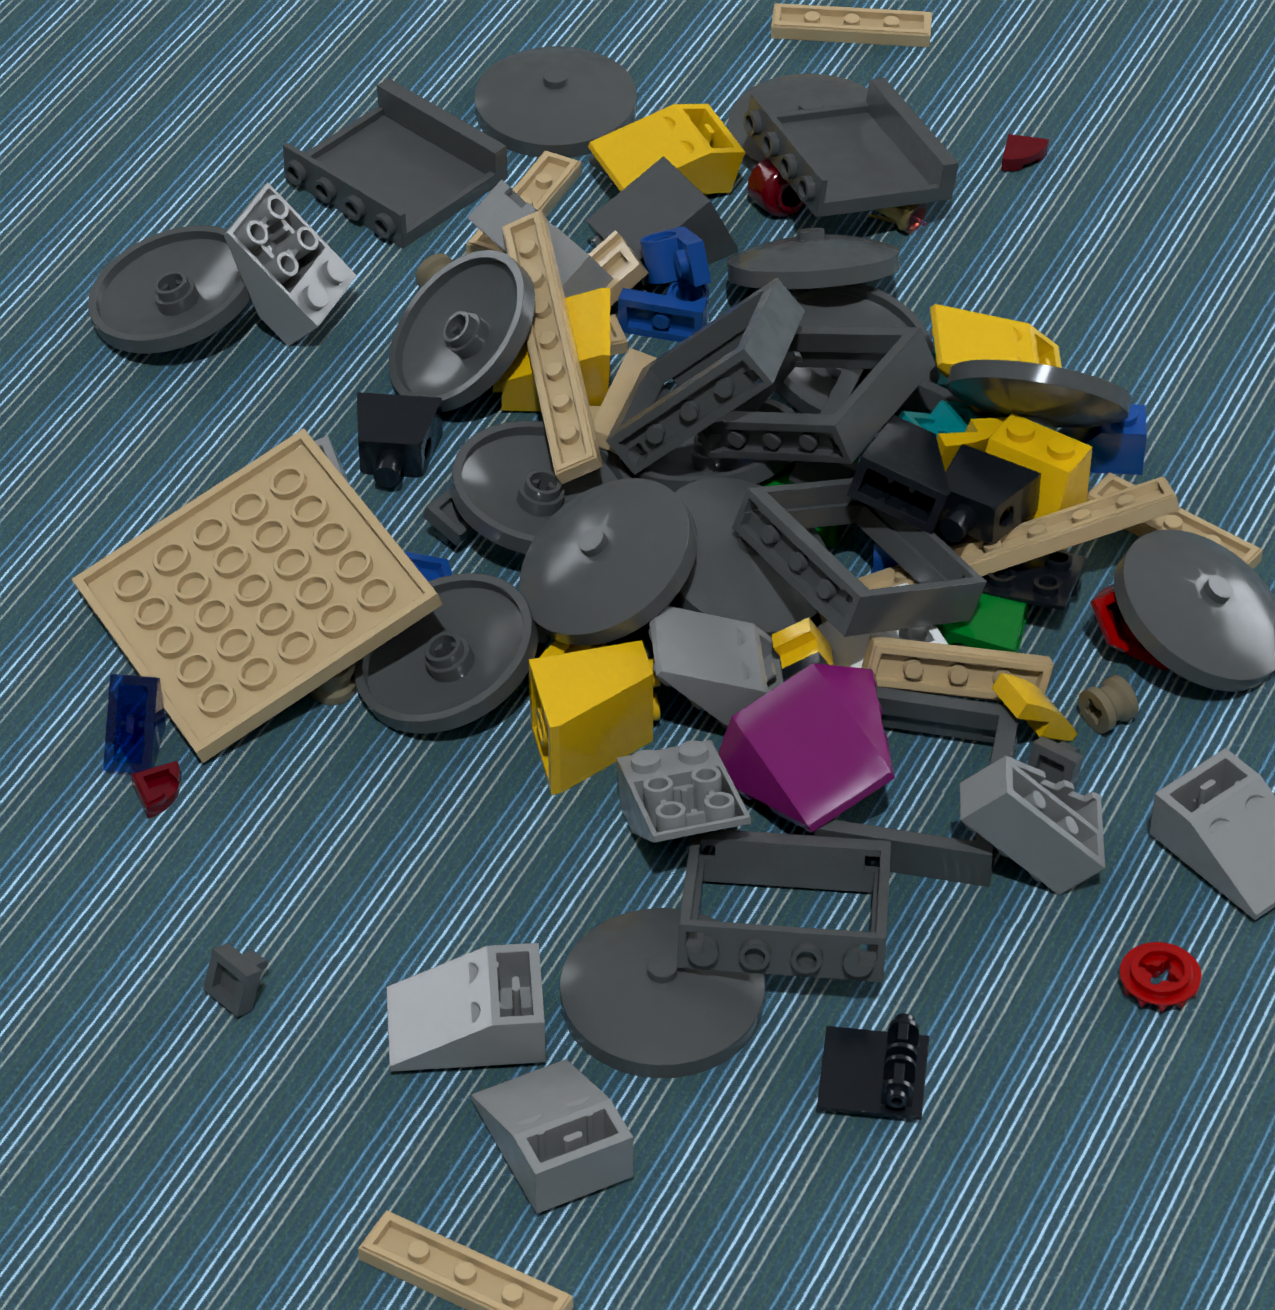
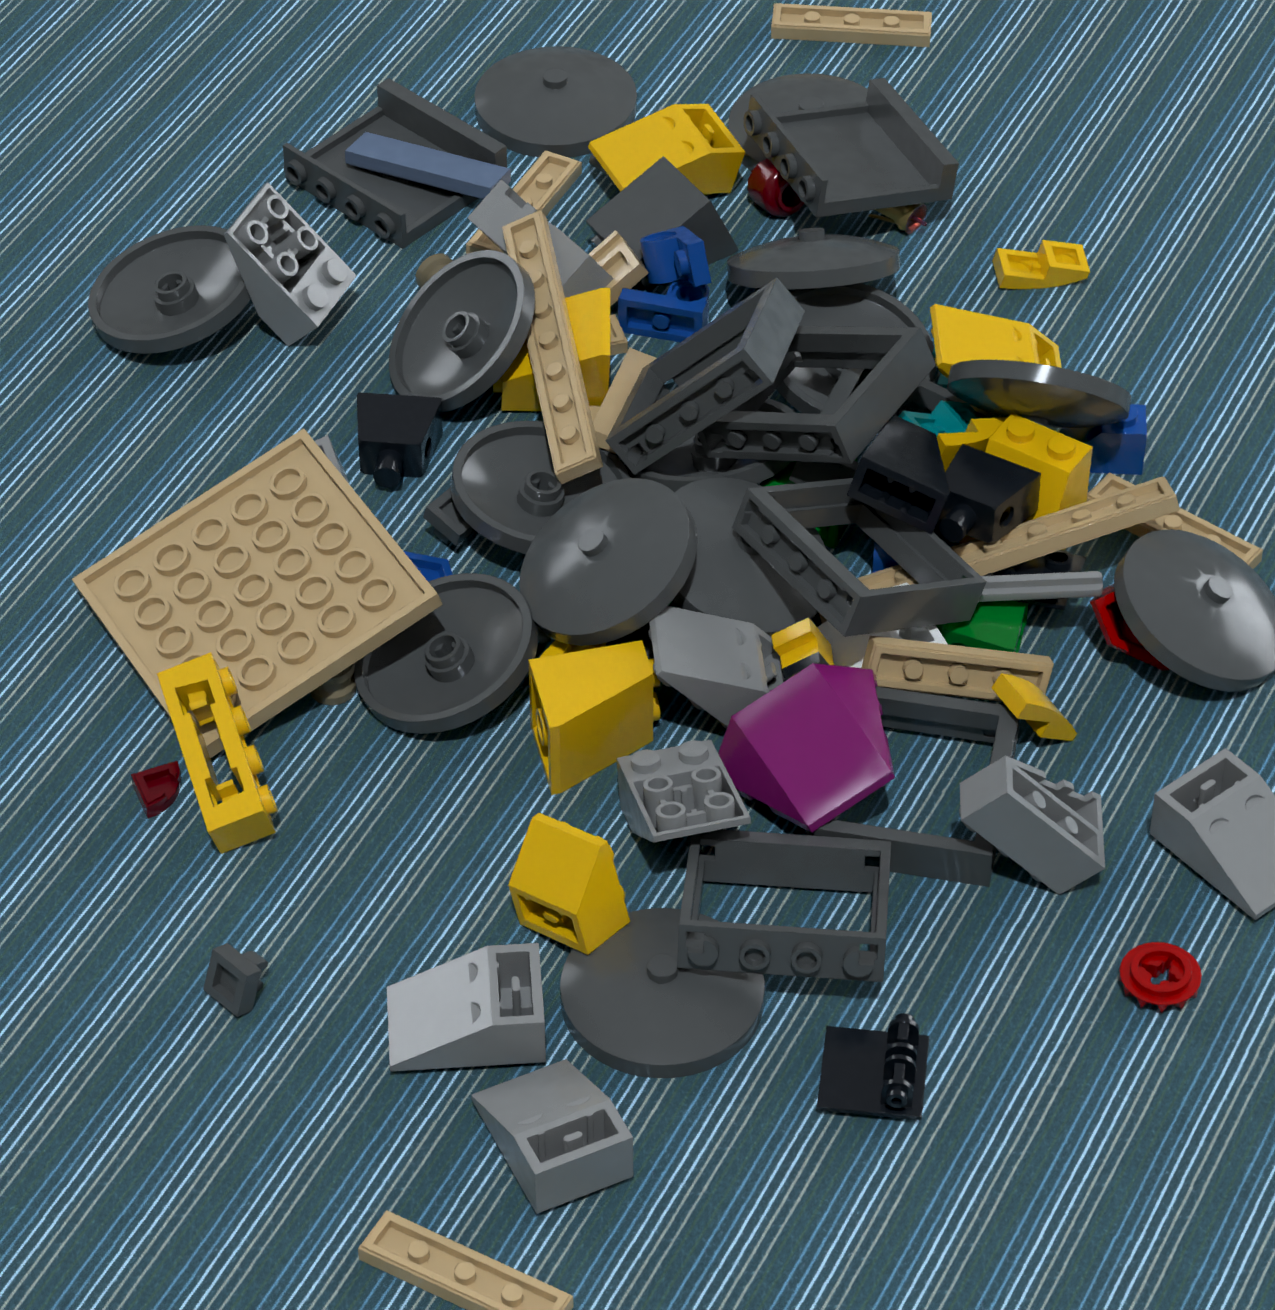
clear blue slope [103,674,166,773] -> none
dark red tile [1001,134,1049,171] -> none
dark grey tile [1027,736,1084,789] -> none
dark tan wheel [1078,675,1139,734] -> none
none -> yellow brick [157,652,278,854]
none -> sand blue tile [345,132,511,199]
none -> yellow slope [508,813,630,955]
none -> light grey axle [978,571,1103,602]
none -> yellow slope [992,240,1090,289]

